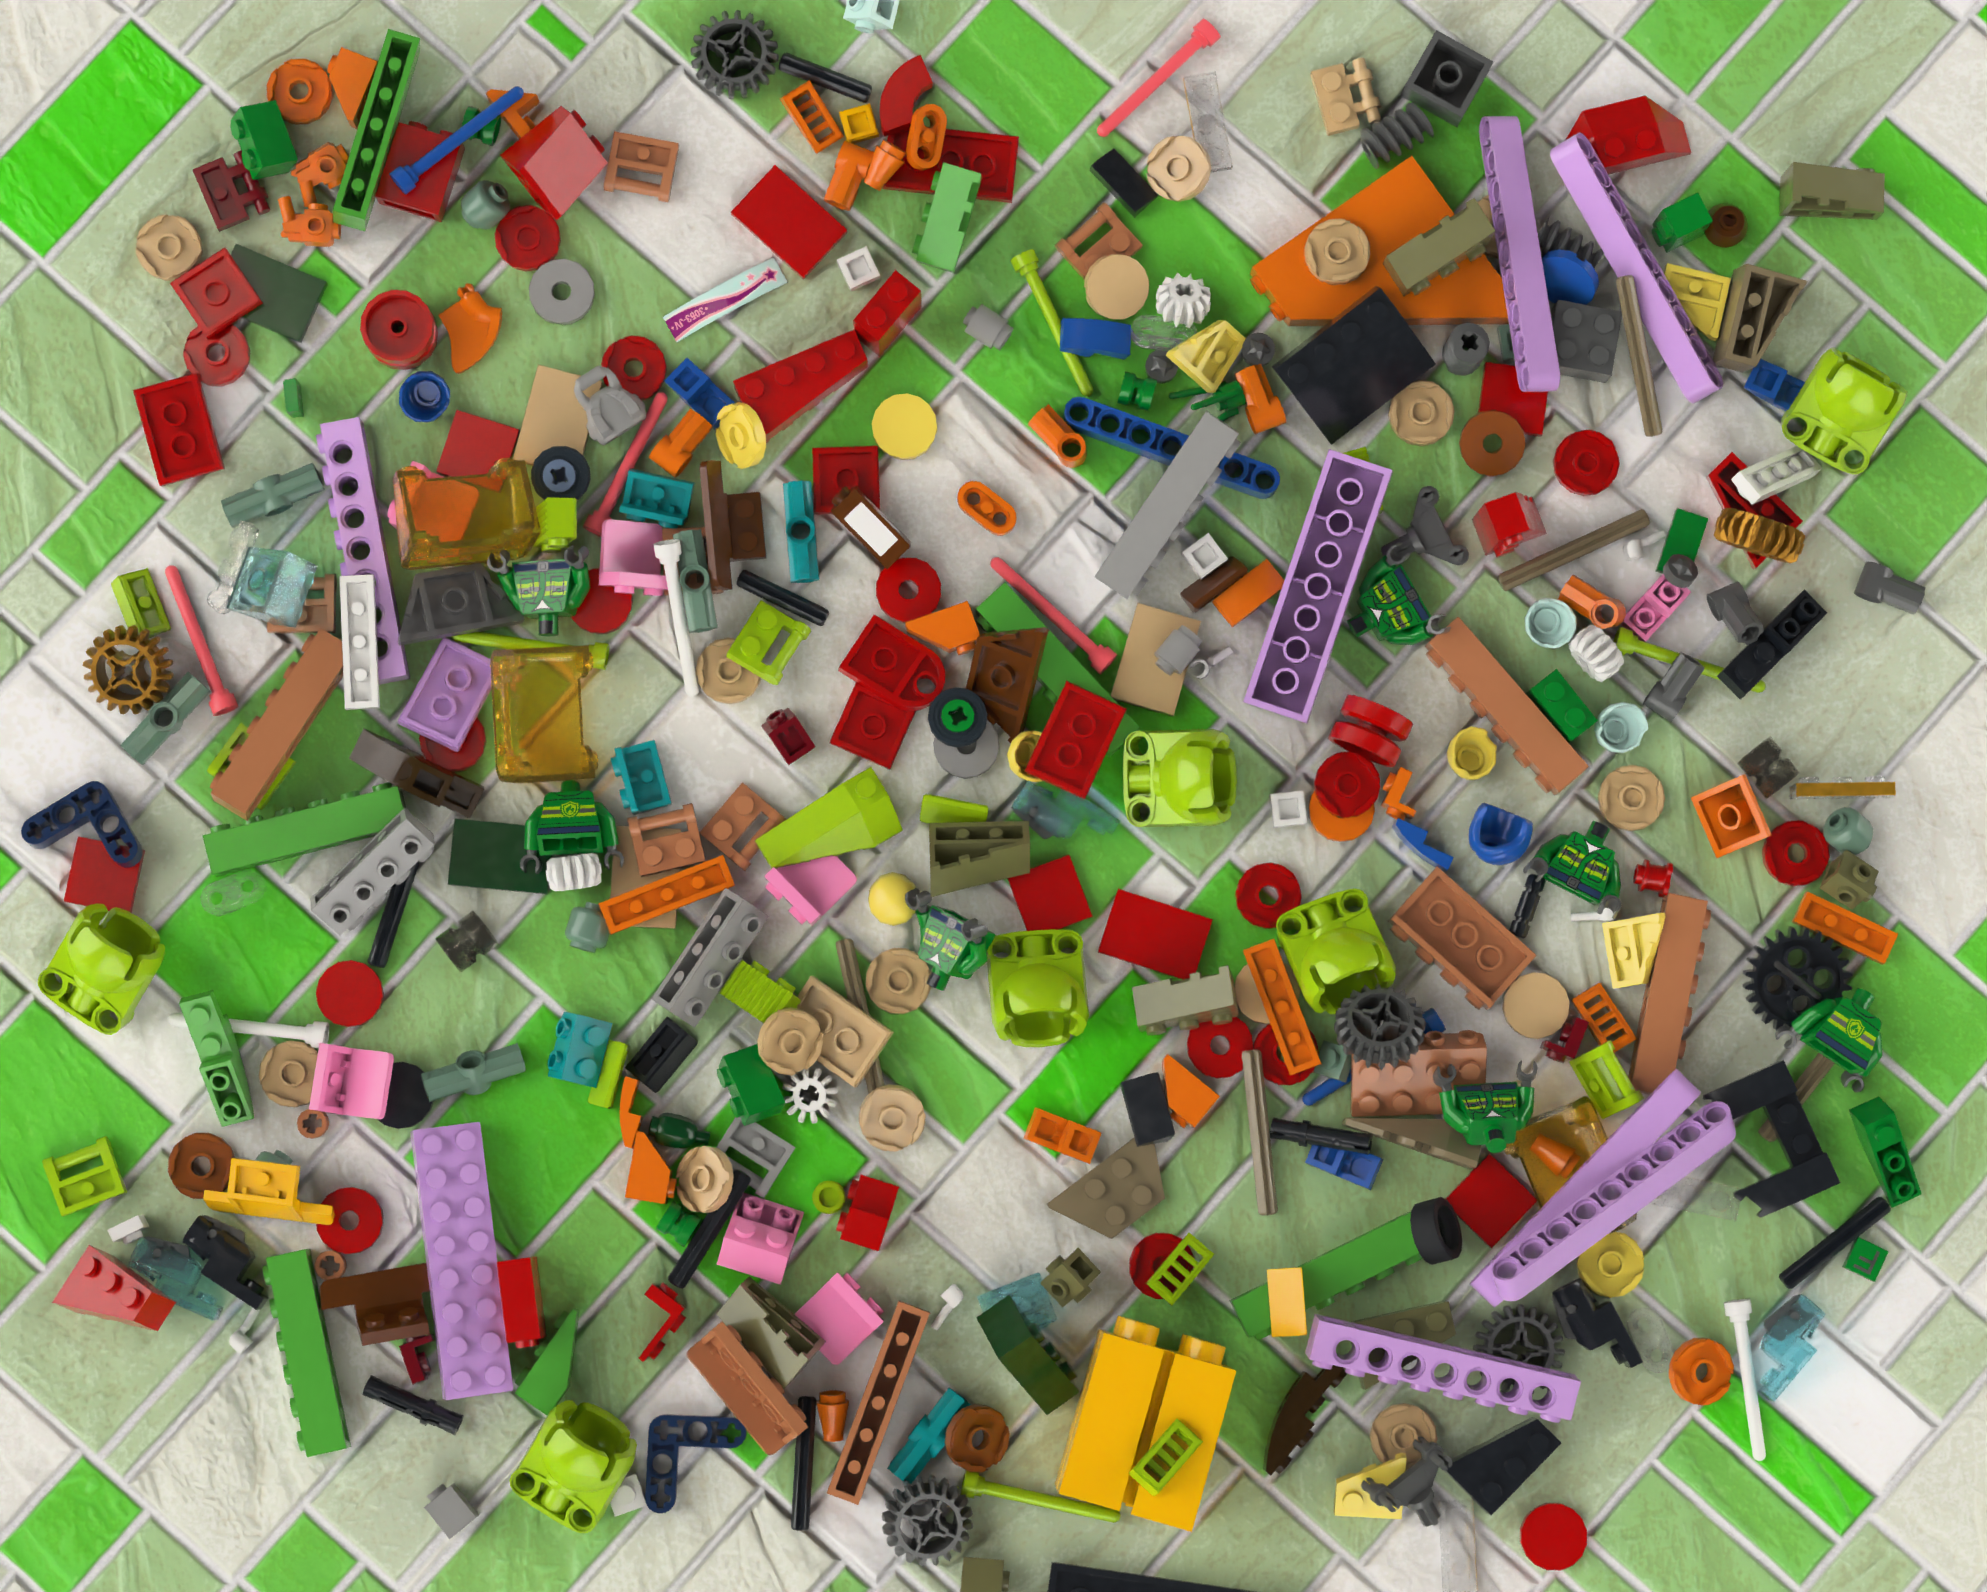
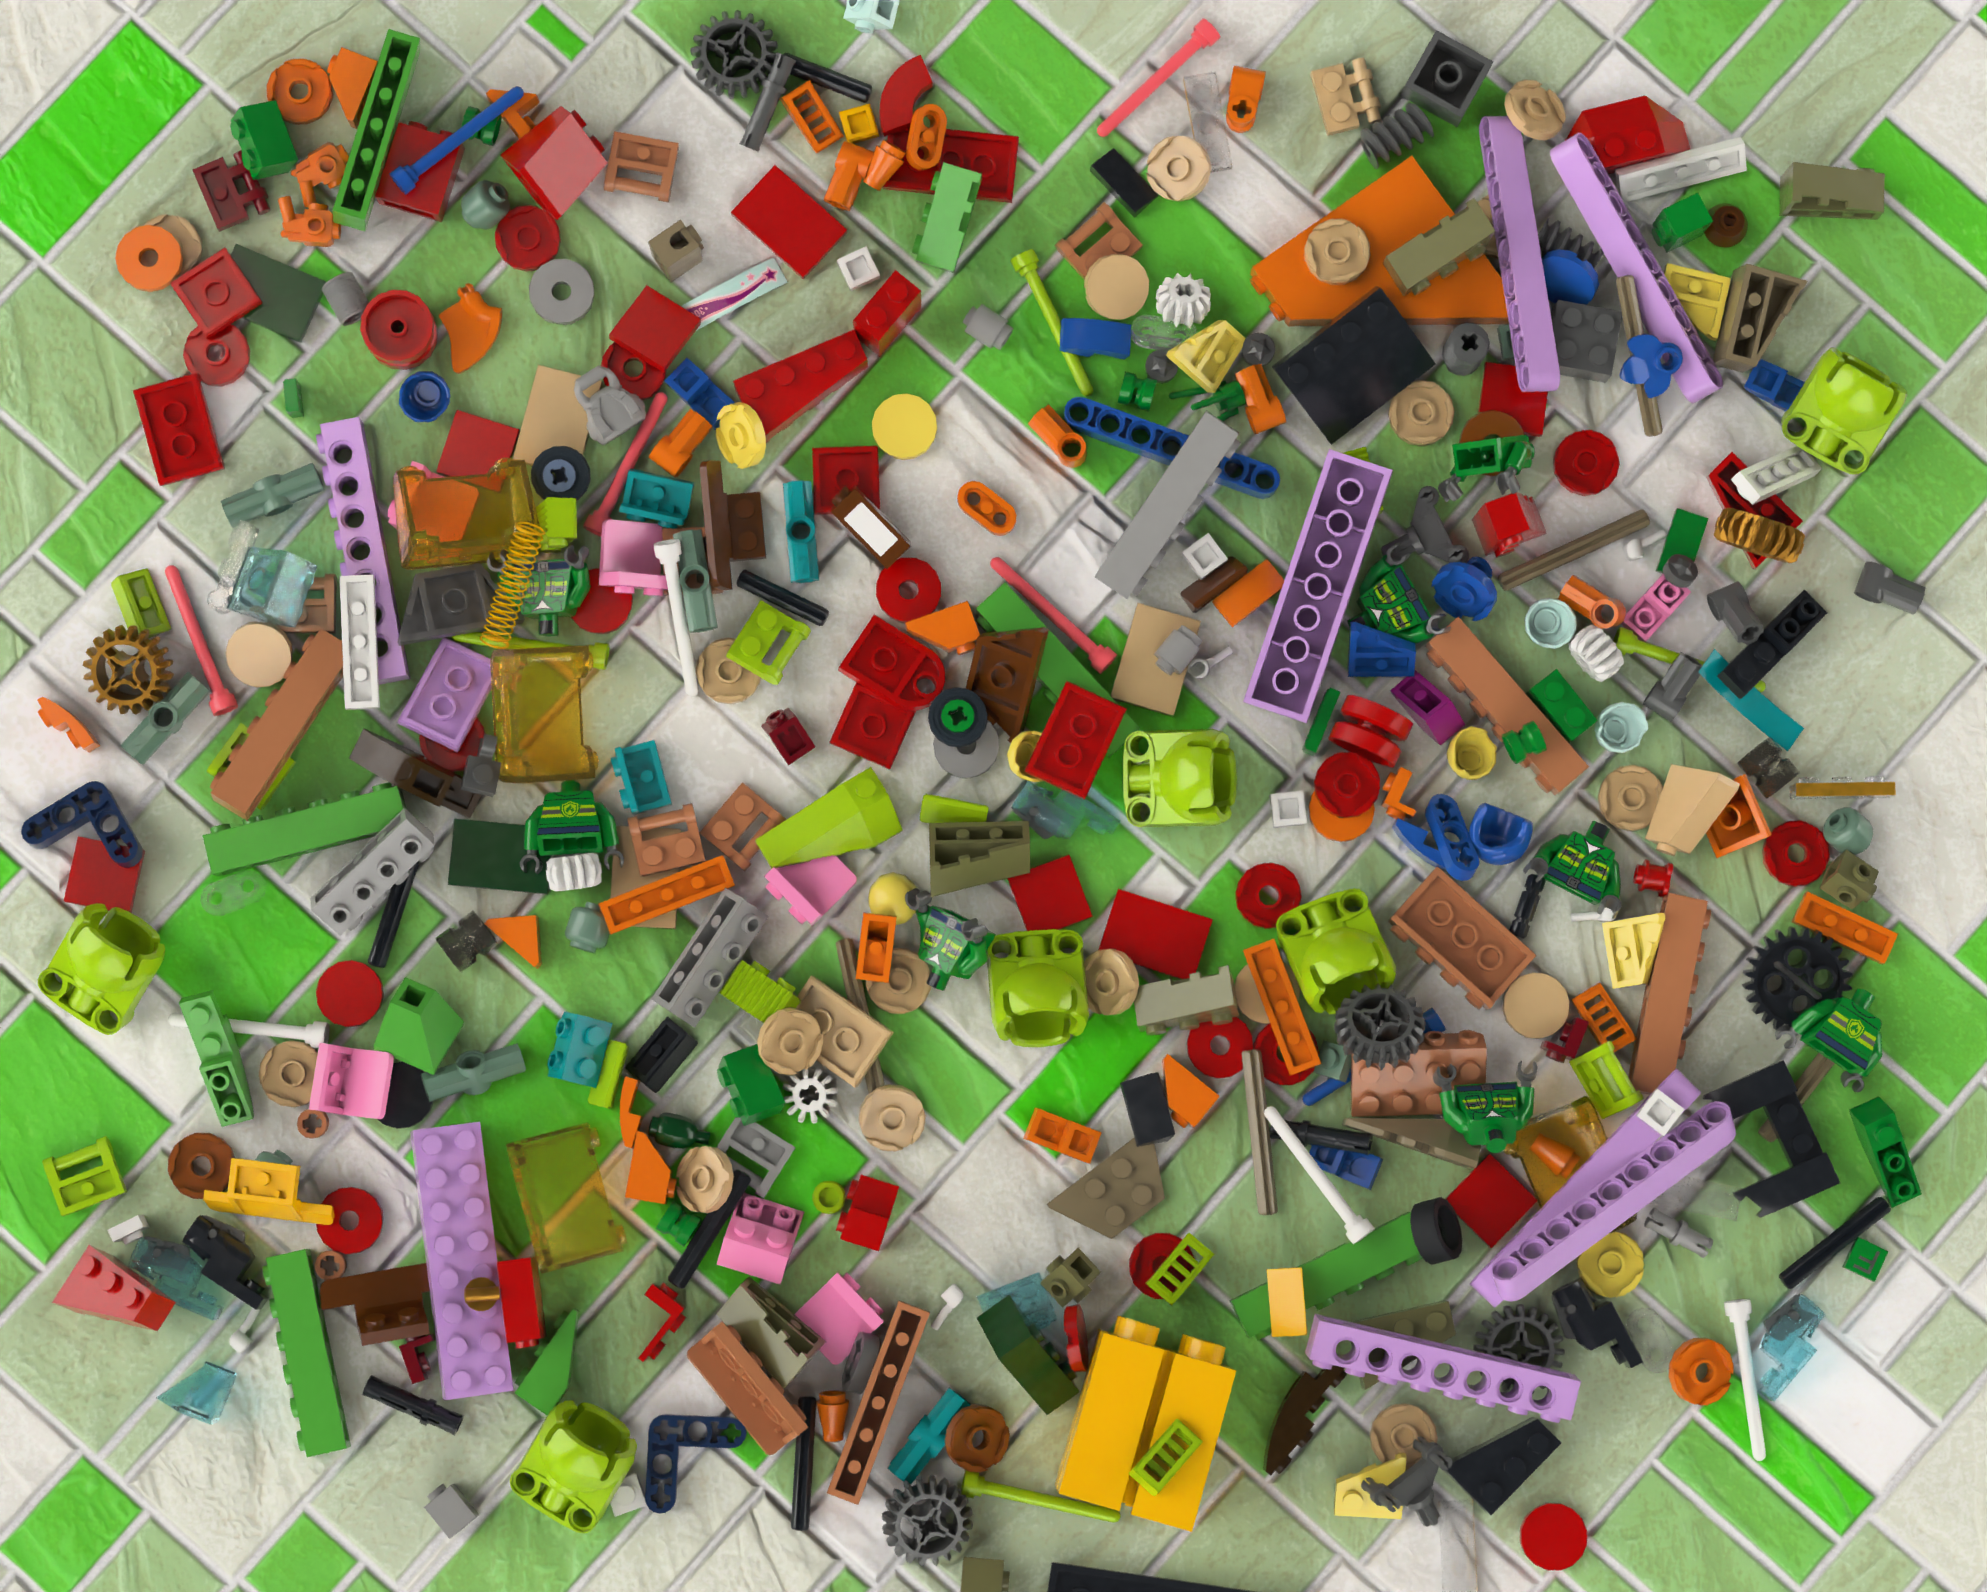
none -> orange slope [37,697,100,753]
none -> orange tile [115,225,183,292]
none -> clear light blue slope [156,1361,237,1425]
none -> tan tile [225,621,293,688]
none -> light grey piece [321,272,369,326]
none -> bright green slope [373,977,464,1075]
none -> dark grey plate [460,734,501,797]
none -> pearl gold plate [464,1277,500,1311]
none -> yellow piece [480,522,545,649]
none -> orange slope [484,915,542,969]
none -> clear yellow windscreen [506,1122,628,1274]
none -> red tile [609,285,701,373]
none -> dark tan brick [648,219,704,282]
none -> dark grey pin [739,52,796,152]
none -> dark grey beam [842,1332,880,1394]
none -> orange slope [855,912,897,983]
none -> red tile [1064,1304,1089,1372]
none -> tan tile [1084,949,1139,1015]
none -> orange piece [1226,66,1266,133]
none -> white piece [1264,1106,1375,1245]
none -> green tile [1302,688,1341,756]
none -> blue wing [1347,622,1416,677]
none -> magenta slope [1390,670,1465,745]
none -> blue beam [1425,794,1480,881]
none -> blue tile [1431,556,1497,621]
none -> green torso [1438,435,1535,502]
none -> green wheel [1502,720,1547,764]
none -> tan tile [1504,80,1566,141]
none -> white plate [1615,137,1747,203]
none -> blue plate [1620,334,1683,398]
none -> white plate [1636,1089,1685,1136]
none -> light grey pin [1644,1208,1713,1258]
none -> tan slope [1645,764,1740,856]
none -> teal sticker [1698,649,1804,751]

